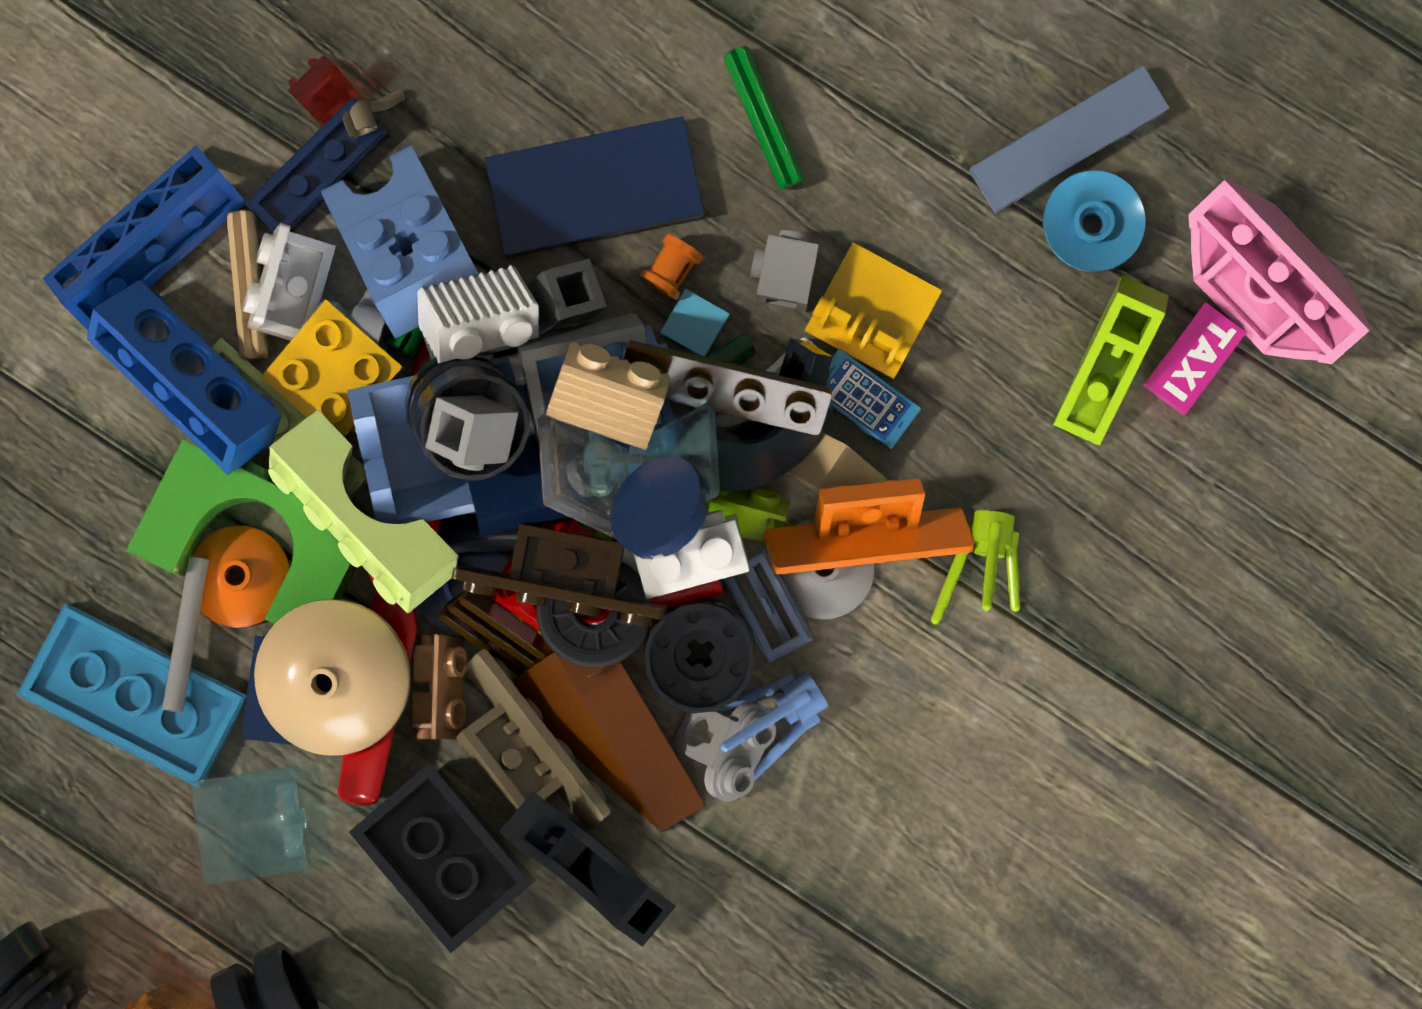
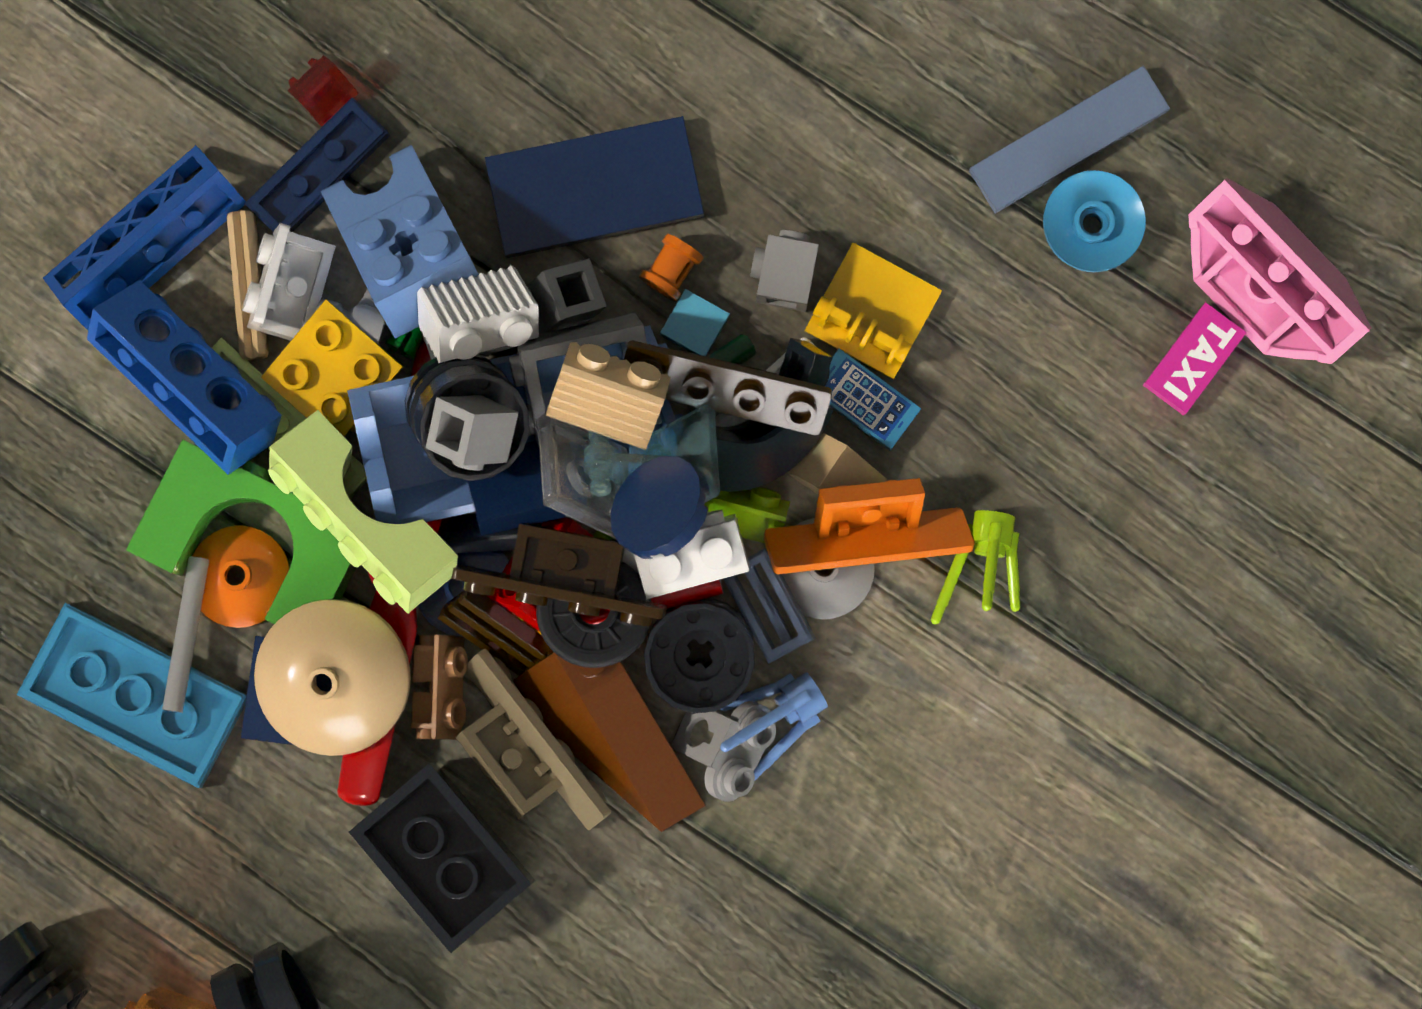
clear light blue plate [191,768,308,885] -> none
dark tan hand [342,89,405,138] -> none
black arch [499,791,676,947] -> none
green axle [724,46,804,190] -> none
lime slope [1053,275,1169,446] -> none

